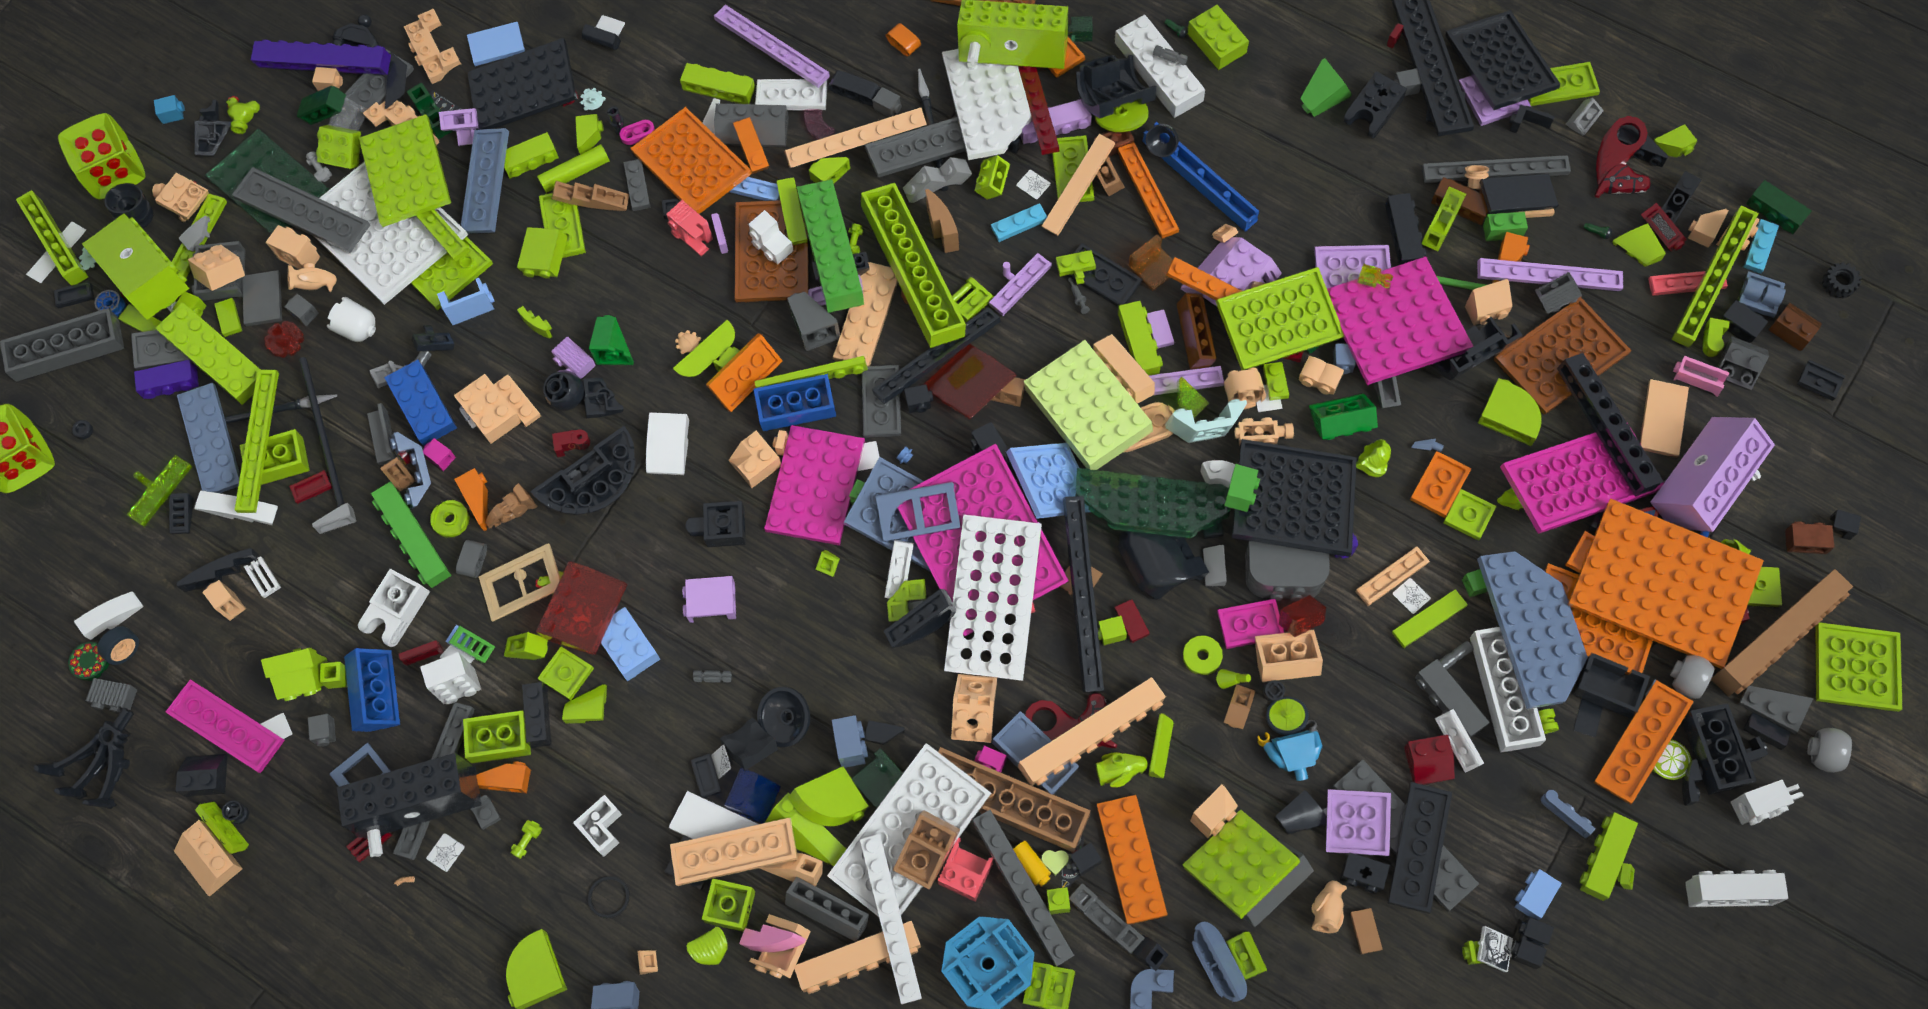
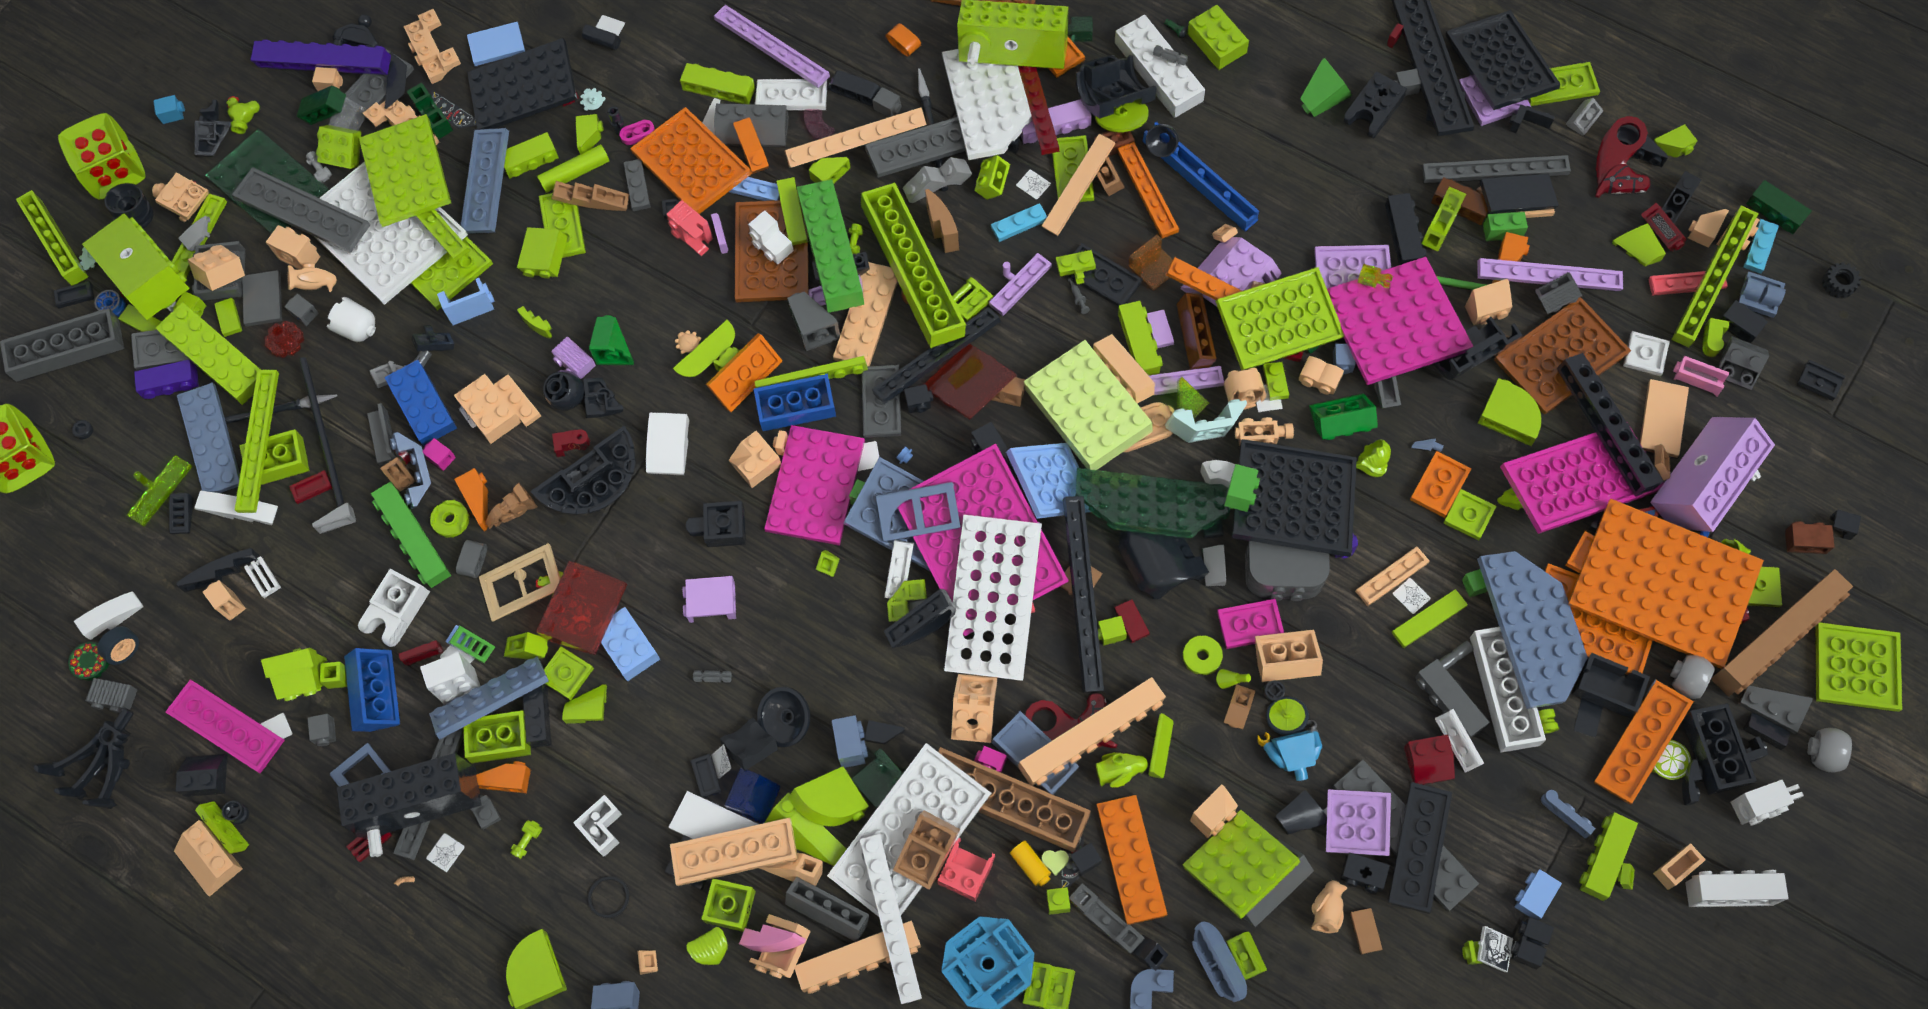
white sticker [26,222,86,283] -> none
lavender tile [439,108,478,146] -> none
dark grey plate [971,810,1074,967] -> none
clear red brick [1279,595,1326,637] -> none
light nougat piece [1465,165,1489,189] -> none
dark green piece [1584,223,1612,239] -> none
reddish brown slope [1769,303,1822,351] -> none
none -> sand blue plate [429,656,549,740]
none -> white tile [1623,331,1670,376]
none -> light nougat brick [1653,844,1706,890]
none -> medium nougat tile [1655,444,1670,481]

